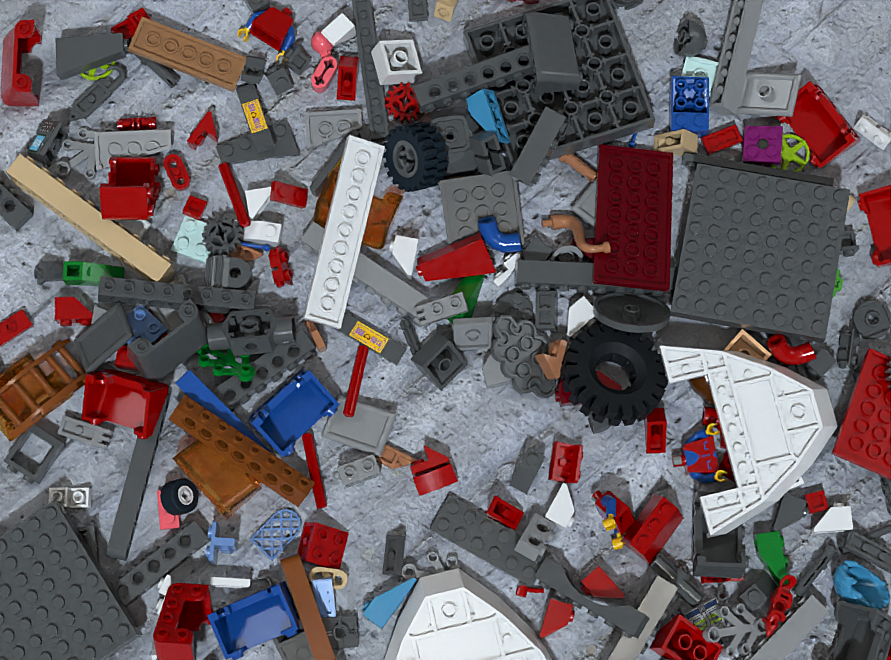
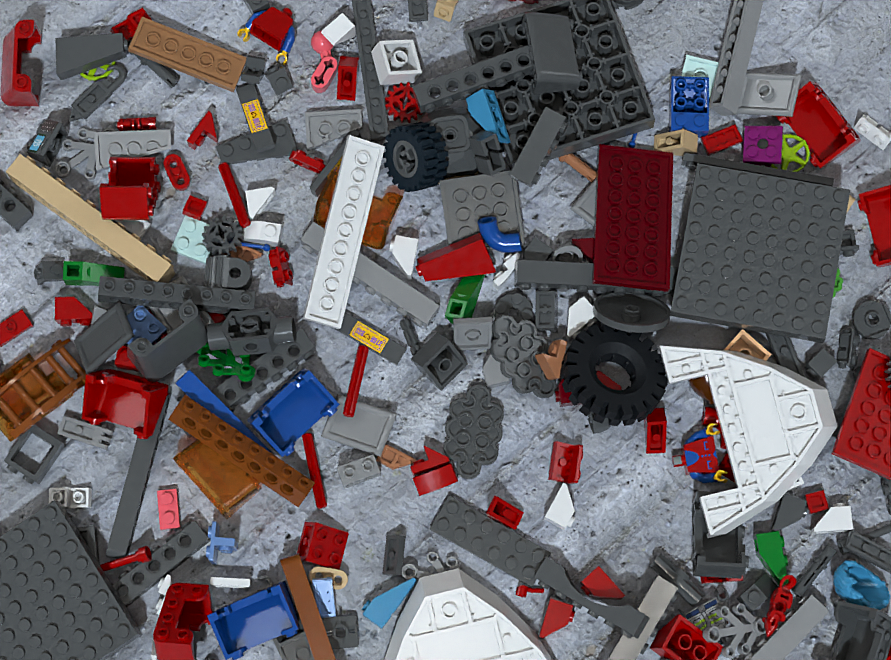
black wheel [160,478,199,515] -> none
medium blue window [250,509,301,561] -> none
red plate [270,181,308,209] -> none
dark grey bracket [281,46,311,75] -> none
nougat tile [305,320,326,353] -> none
light grey hinge [414,292,469,327] -> none
dark grey slope [510,448,545,494] -> none
light grey brick [514,513,556,562] -> none
nougat animal [541,214,610,253] -> none
torso [592,490,635,550] -> none
red slope [620,494,684,565] -> none
dark grey cylinder [673,19,708,57] -> none
red cylinder [767,334,817,365] -> none
none -> red piece [100,546,152,572]
none -> red plate [289,150,326,174]
none -> dark grey plate [444,384,504,480]

